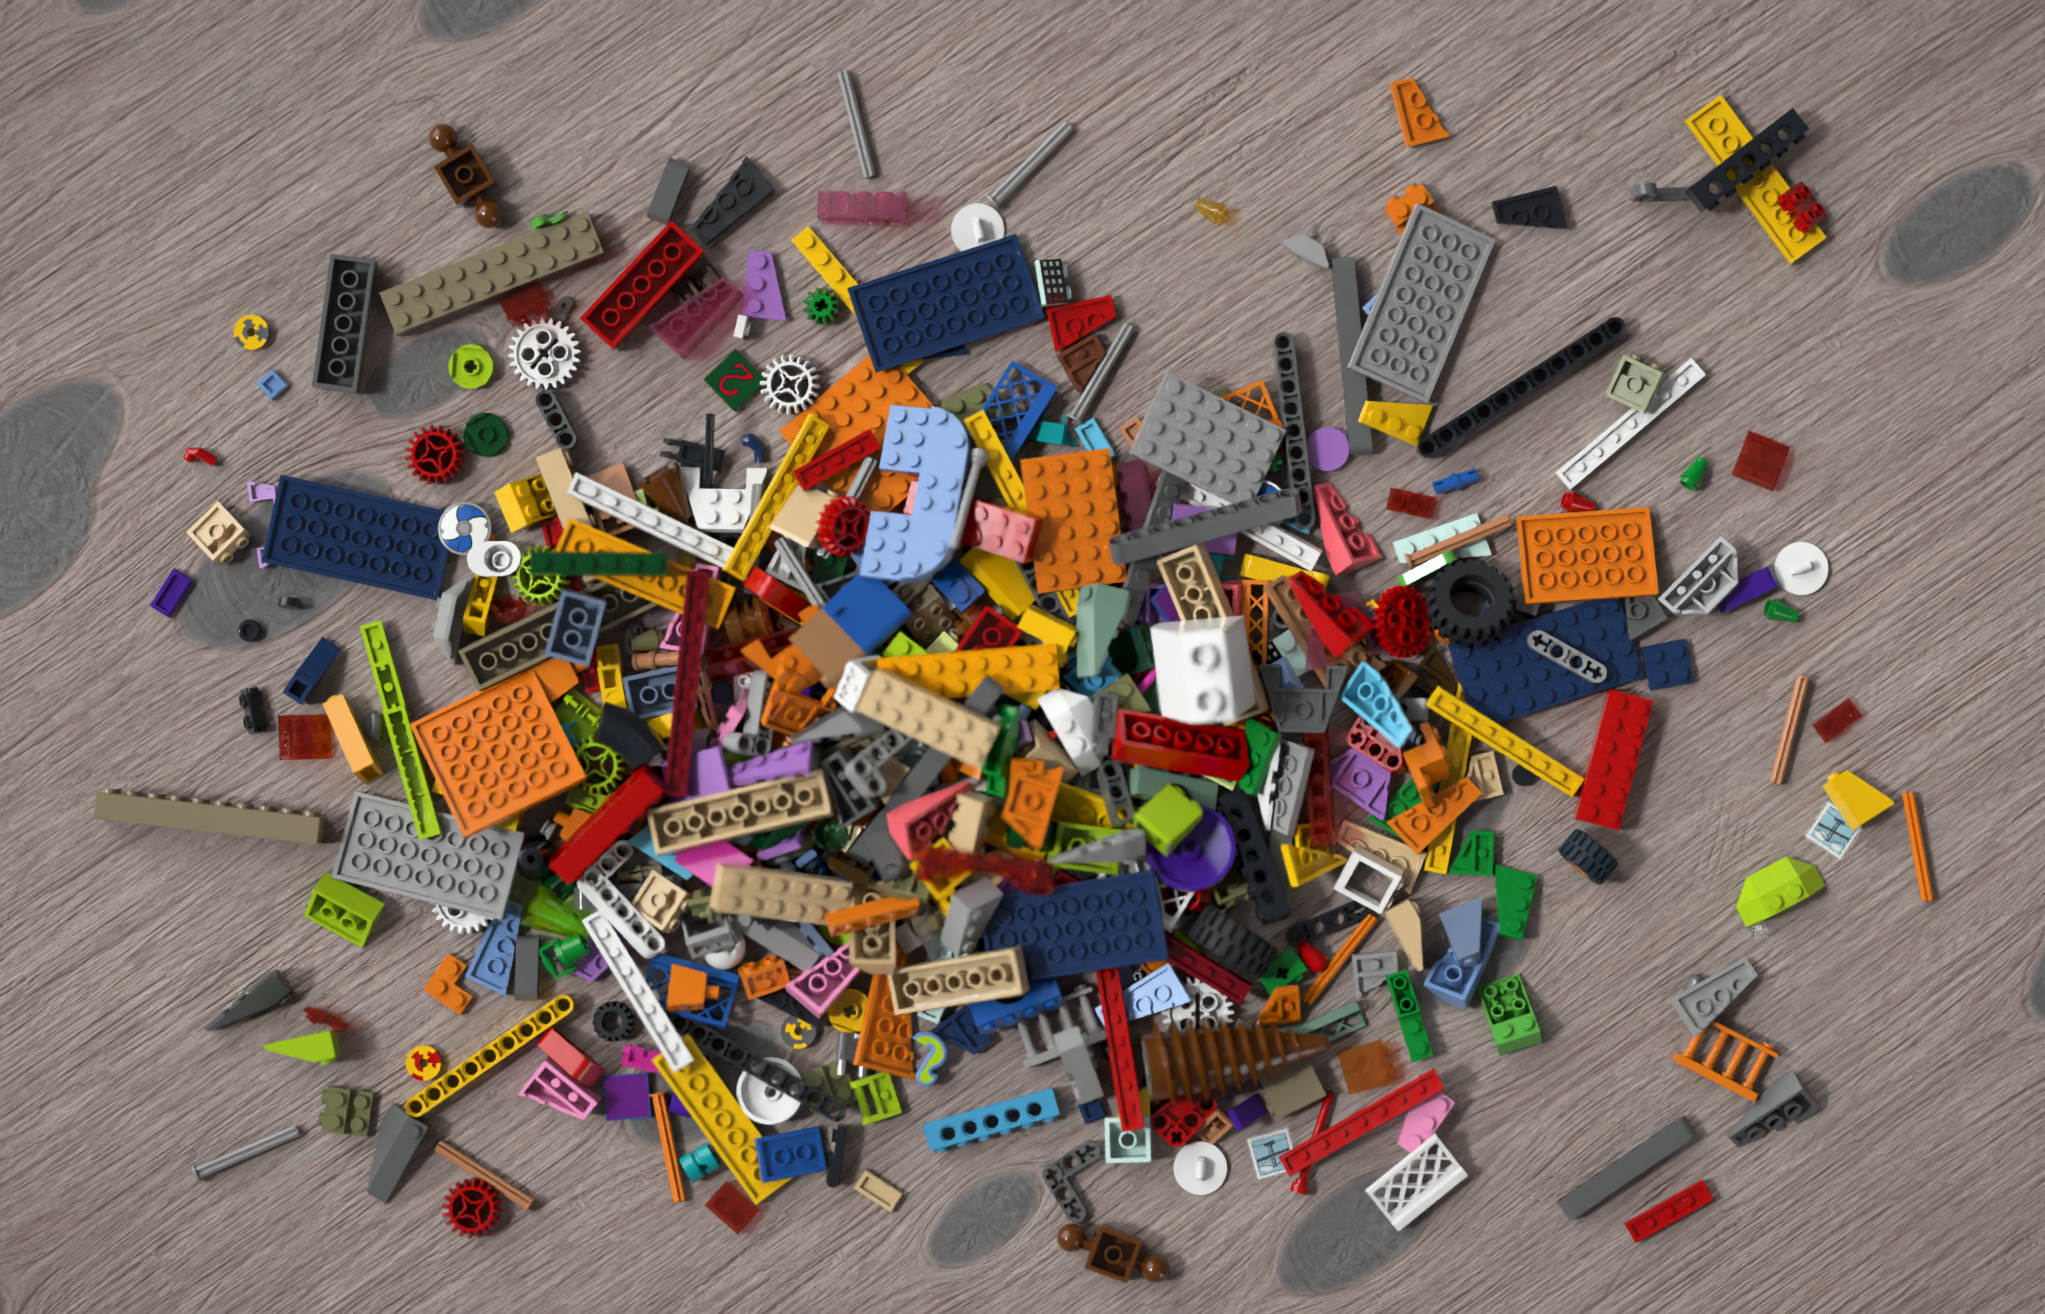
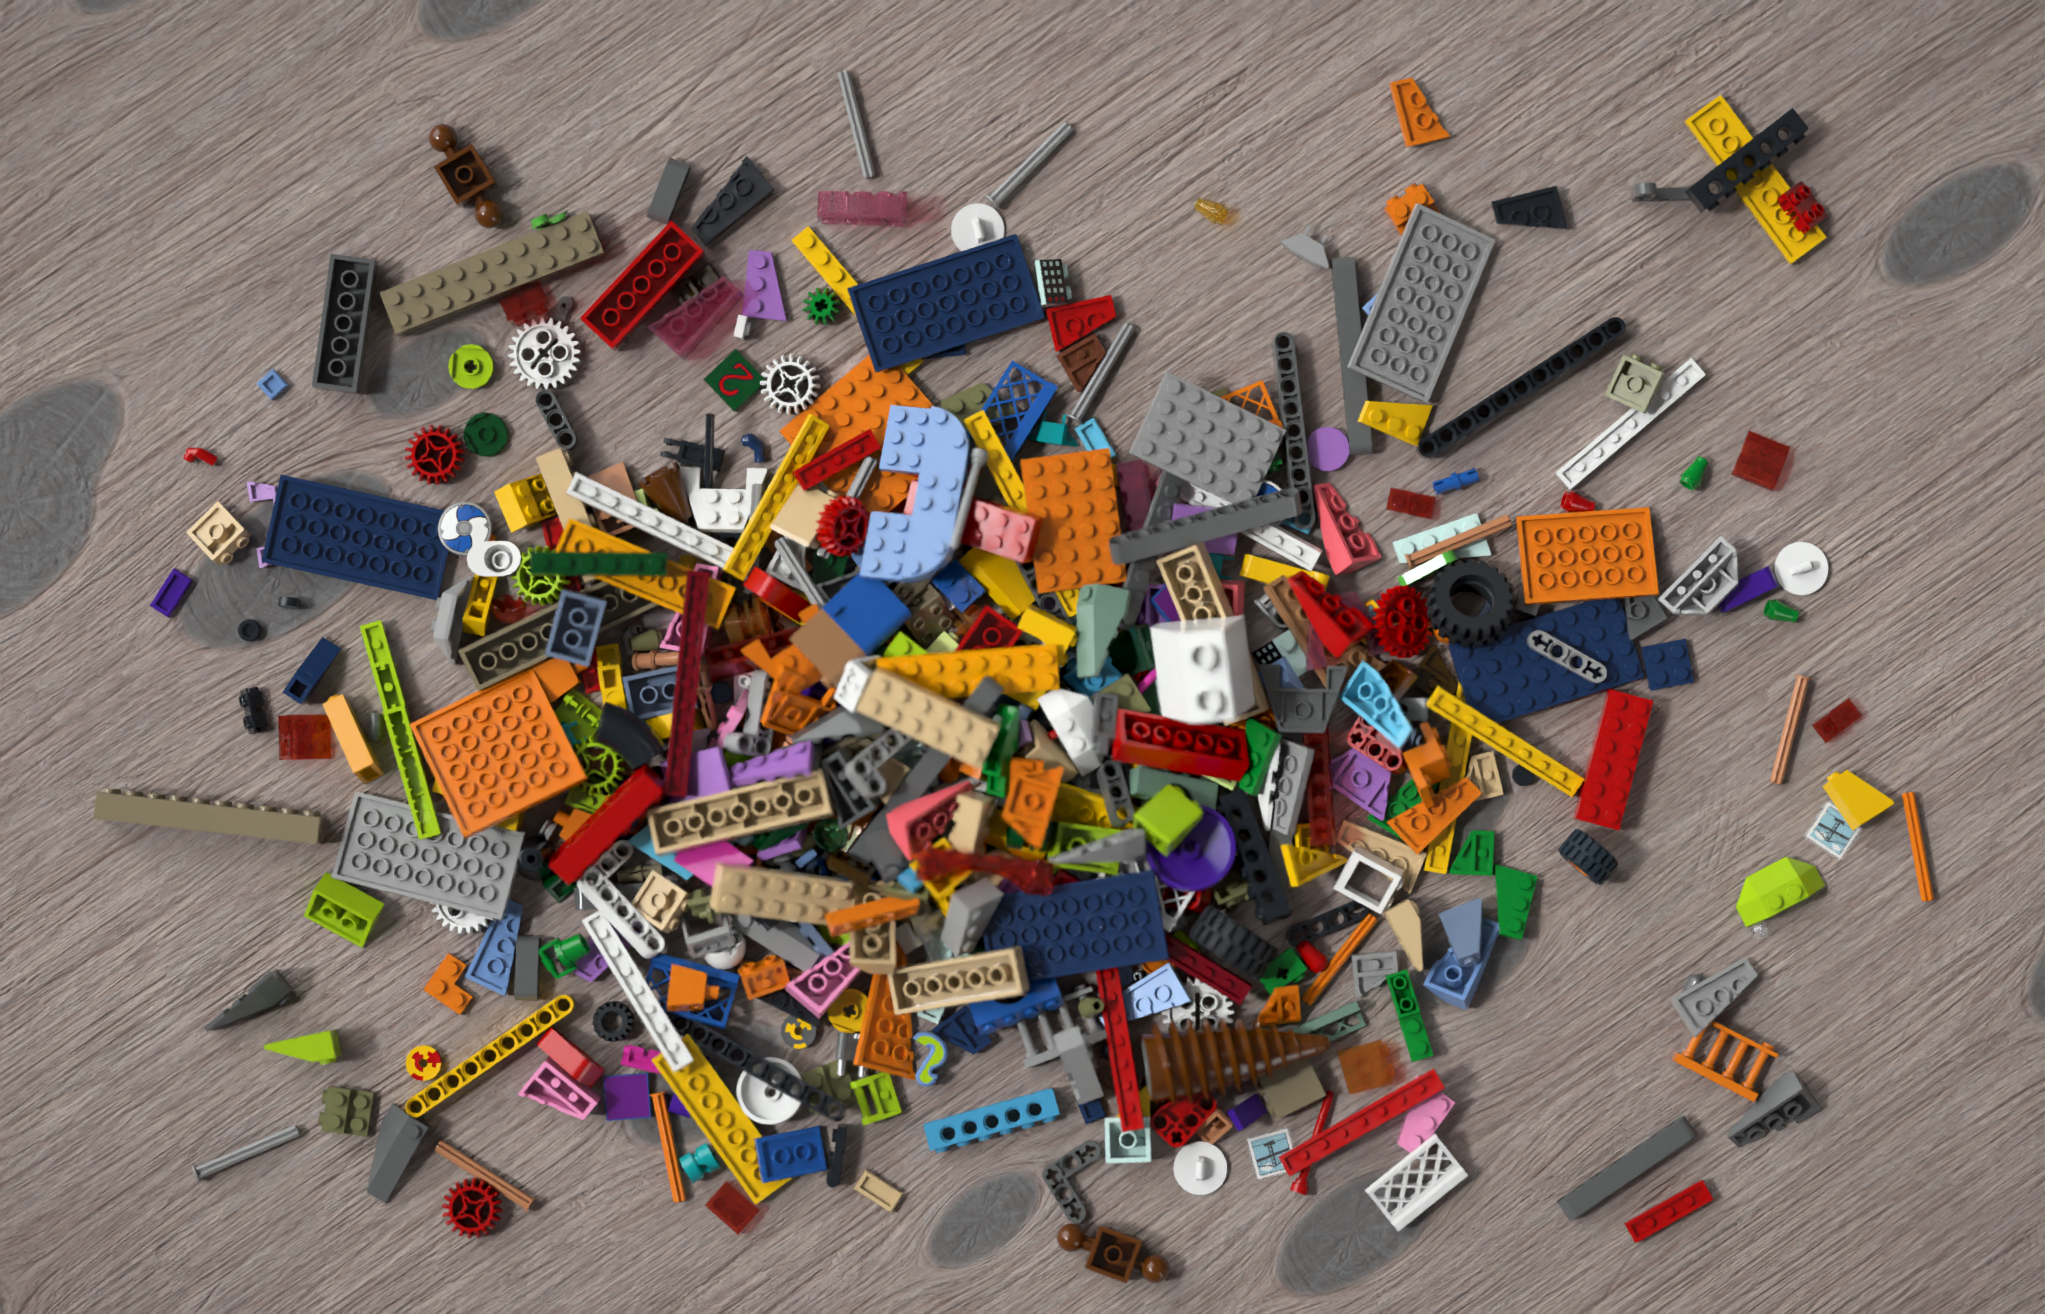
yellow piece [233,314,270,351] -> none
clear red slope [303,1006,352,1032] -> none
clear neon green cone [520,885,585,938] -> none
nougat plate [1119,413,1147,447] -> none
orange fence [1241,580,1270,670] -> none
bright green slope [1477,973,1542,1056] -> none
none -> dark azure tile [897,867,924,894]
none -> olive cone [1079,996,1104,1019]

